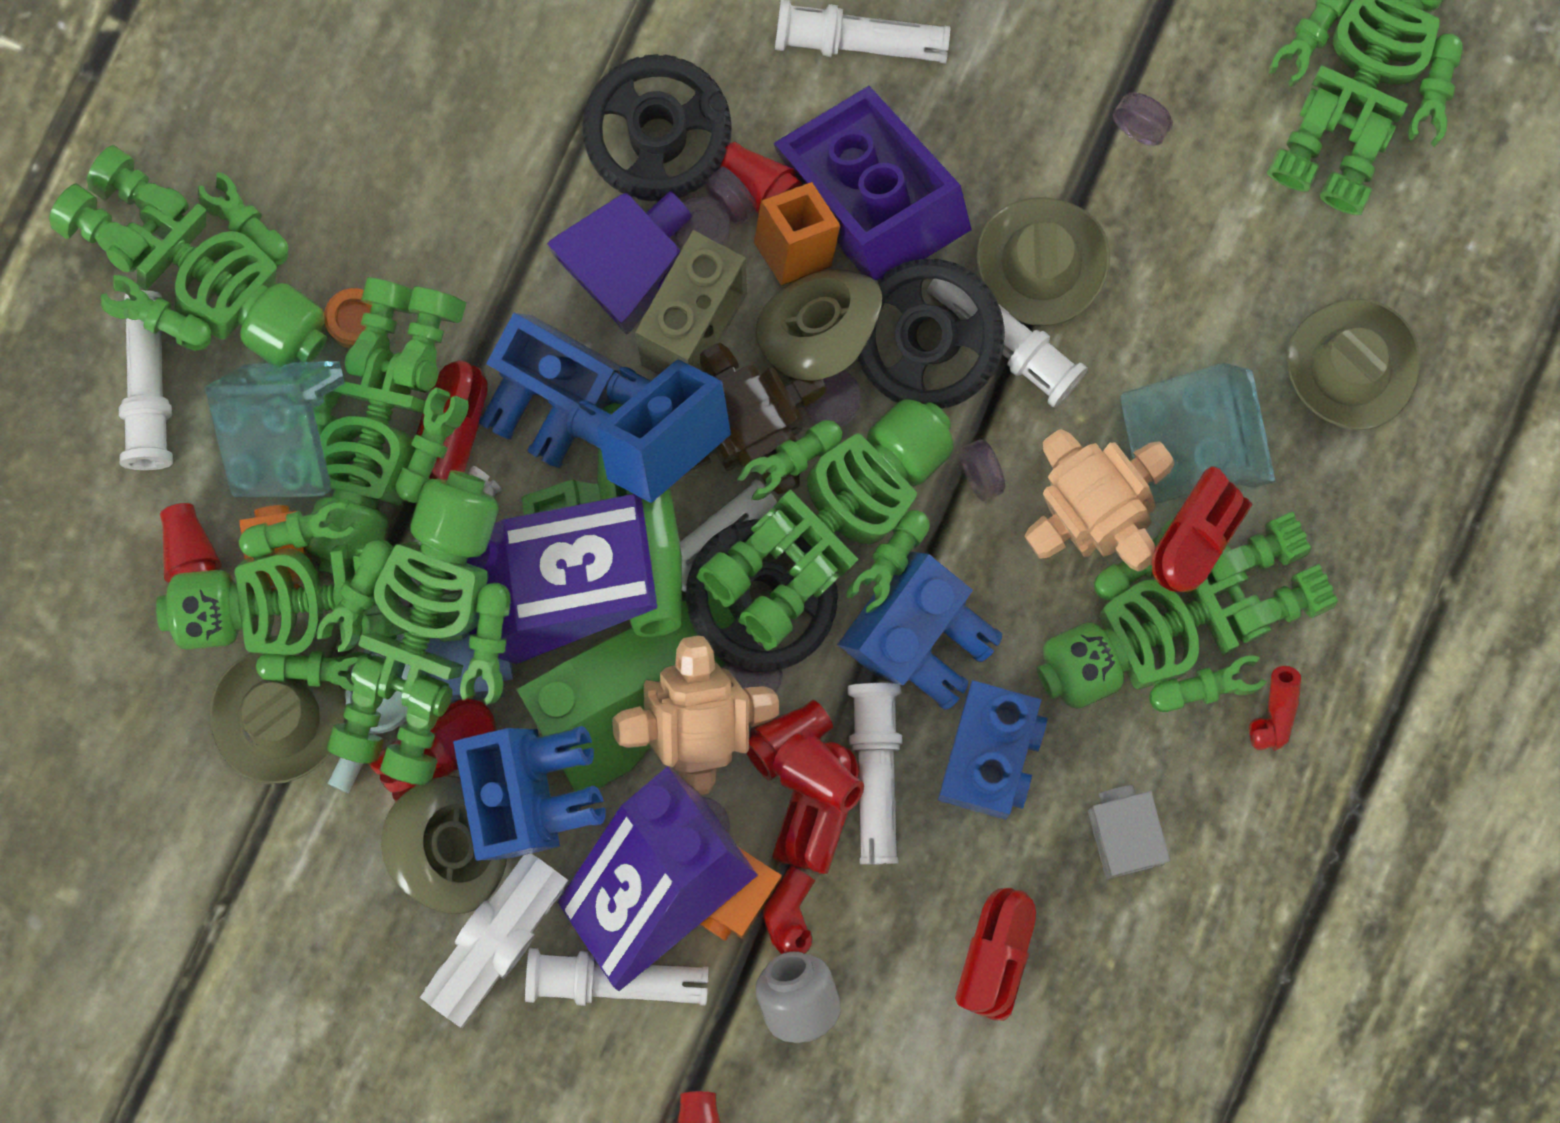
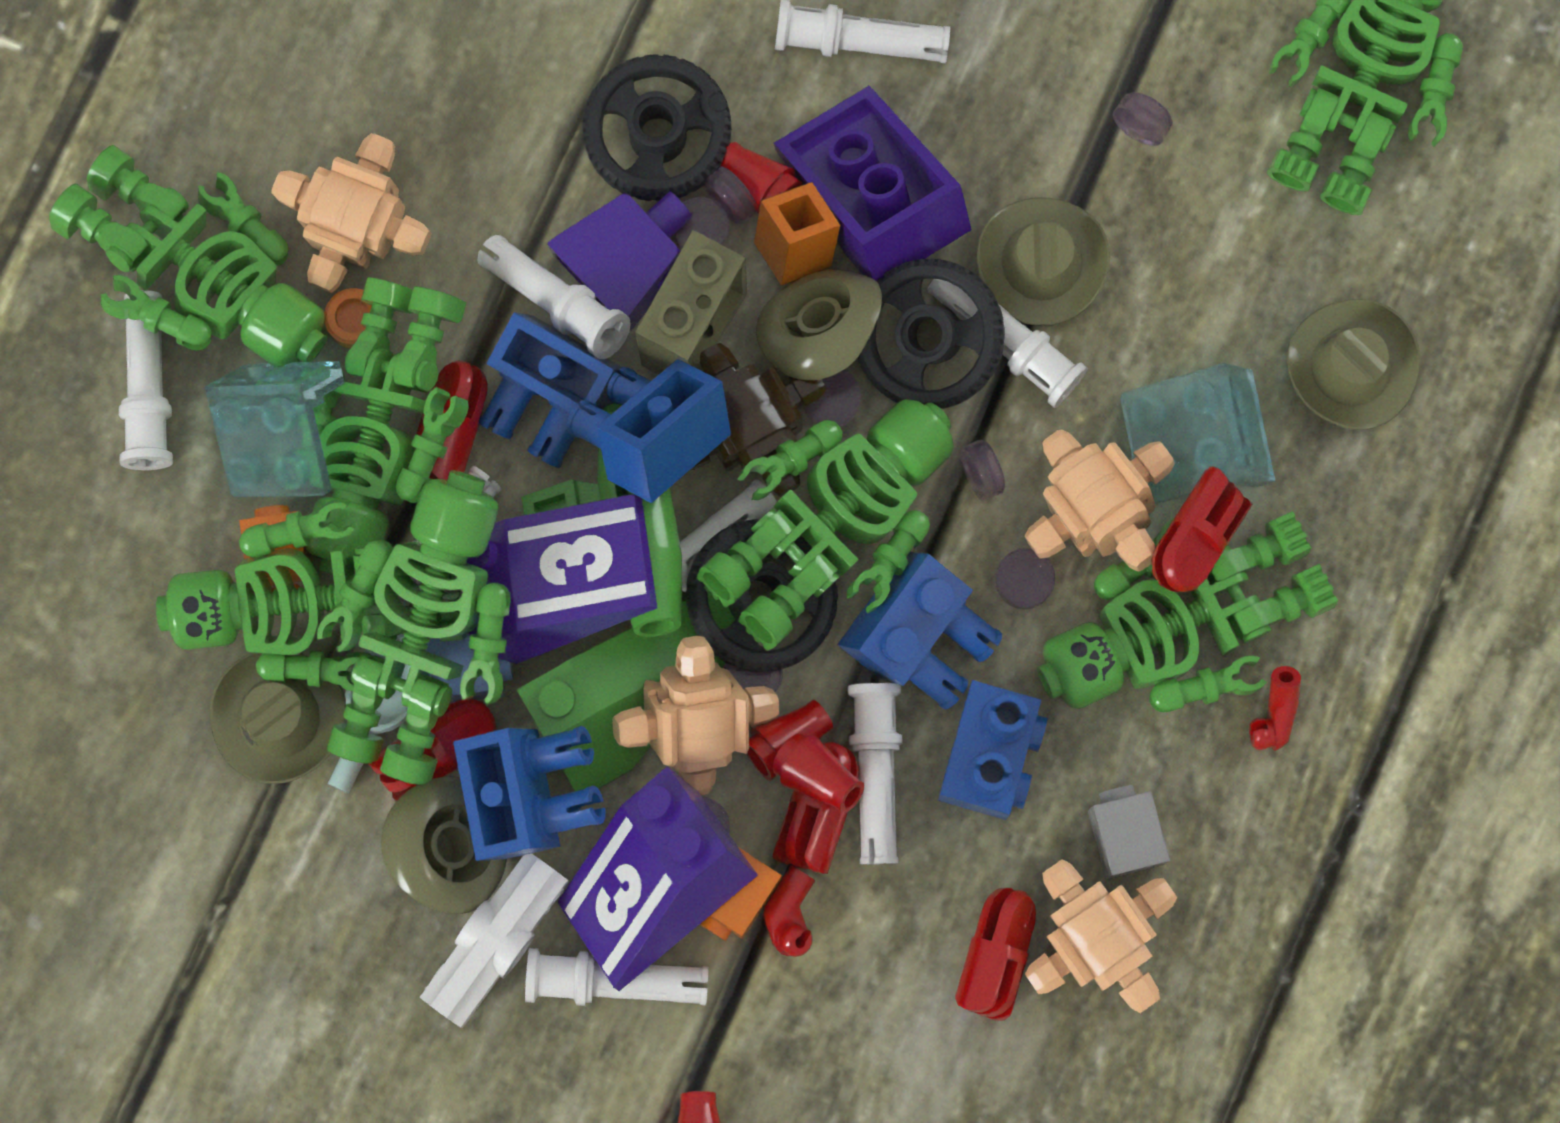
red cone [160,503,222,583] -> none
light grey head [756,952,841,1043] -> none
none -> light nougat piece [271,133,431,293]
none -> white pin [477,235,631,359]
none -> clear purple tile [995,548,1055,610]
none -> light nougat piece [1025,859,1177,1013]

